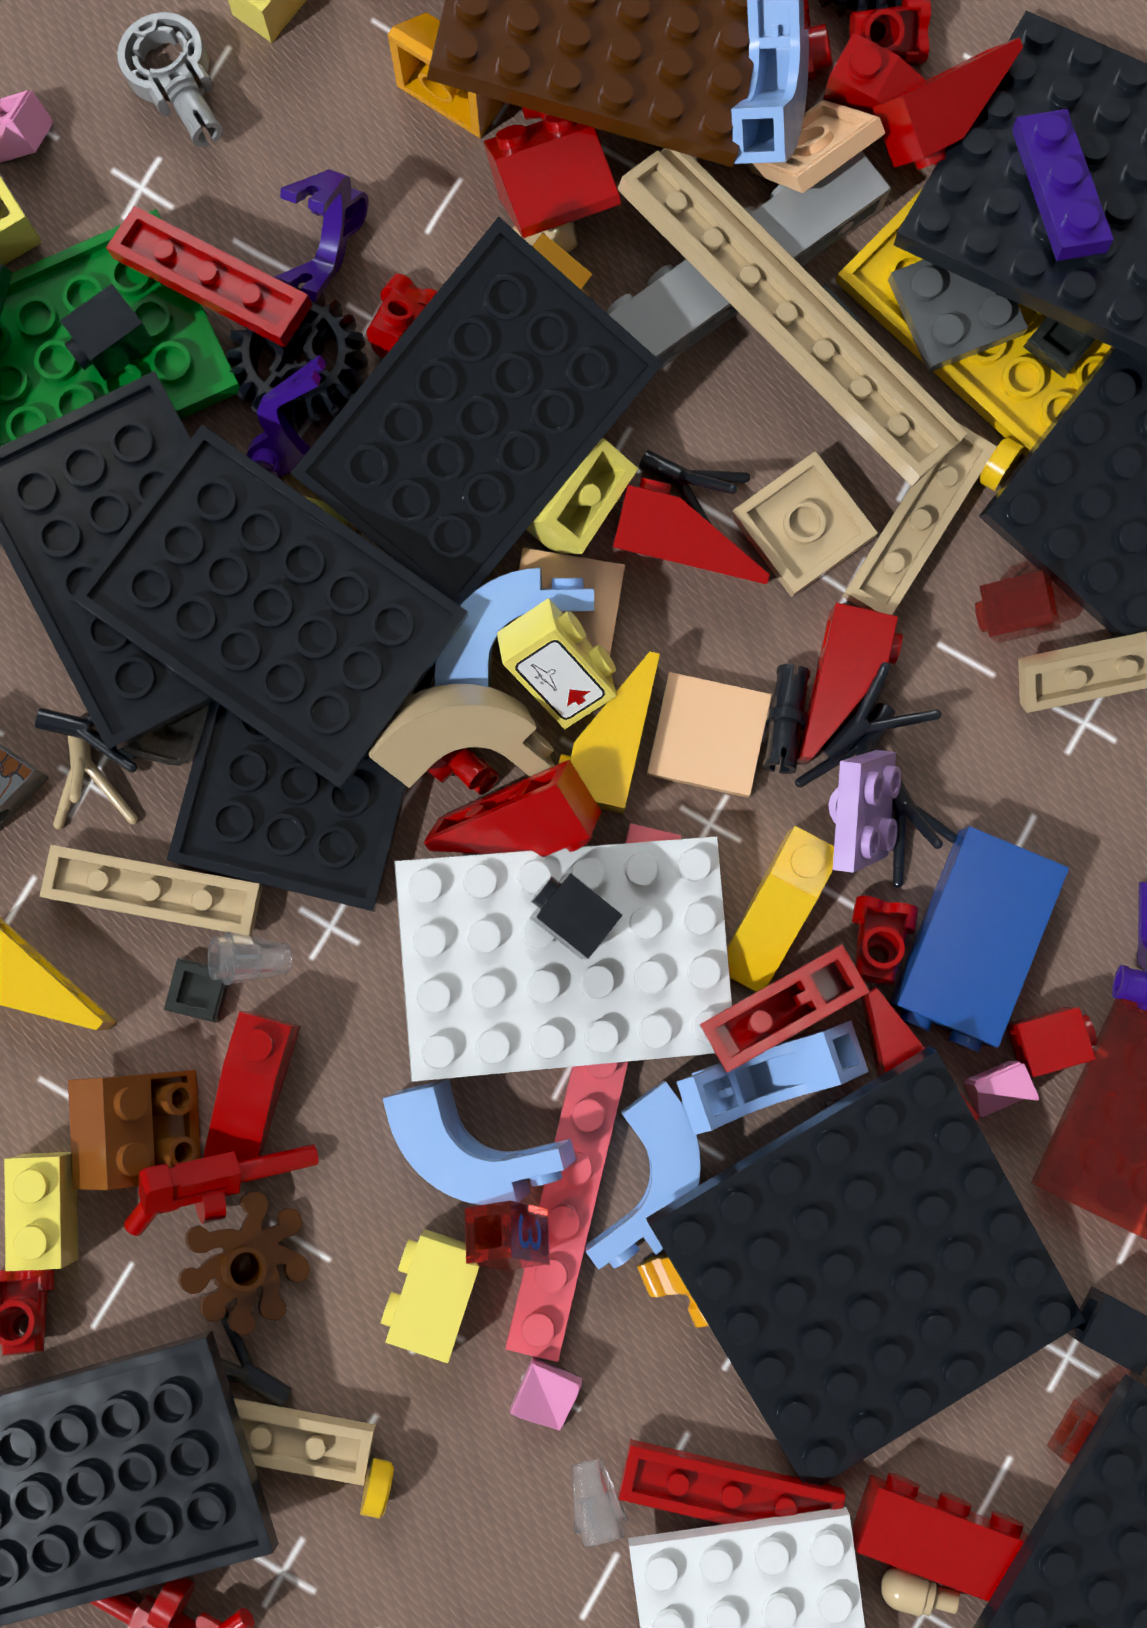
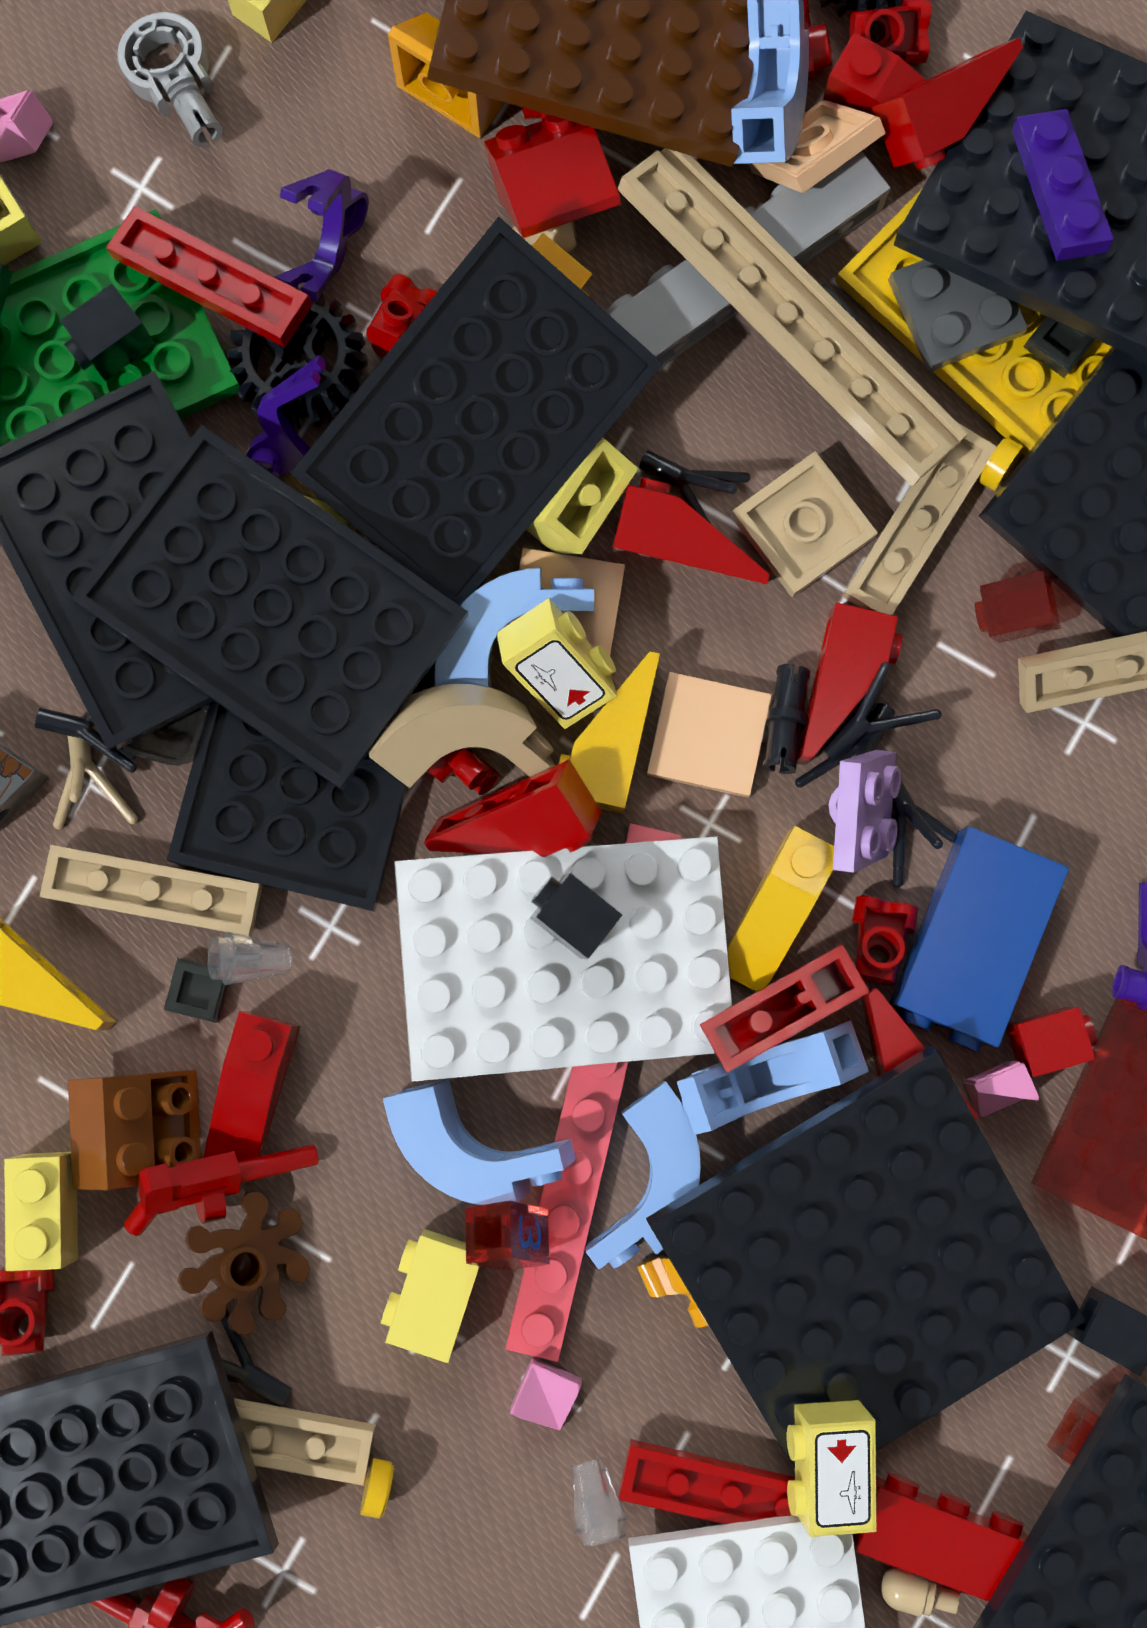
none -> brick [787,1400,876,1537]

